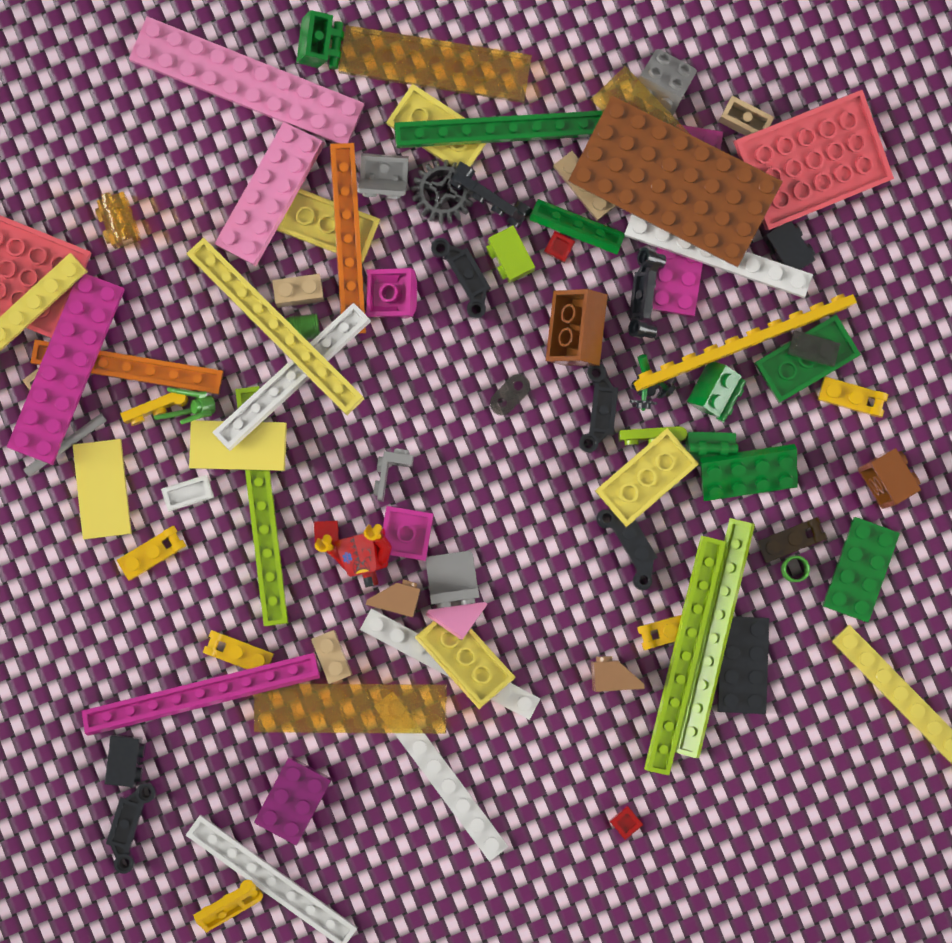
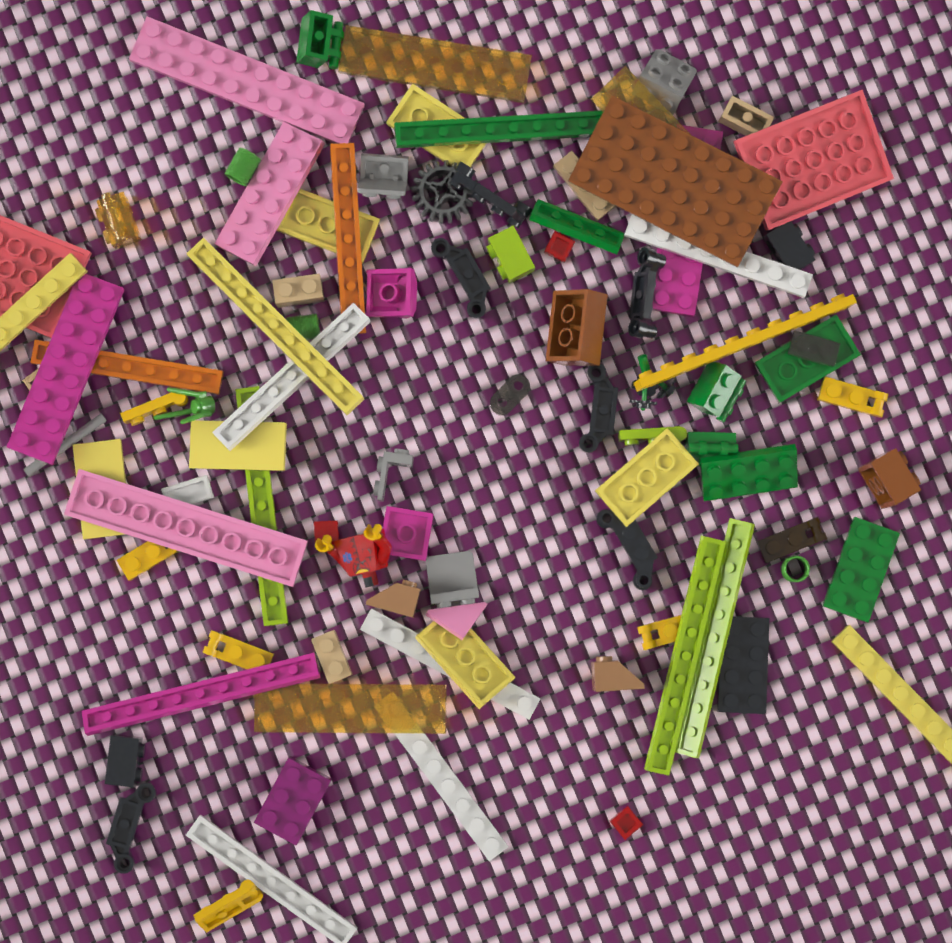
none -> bright pink plate [64,469,308,587]
none -> bright green piece [225,147,261,186]

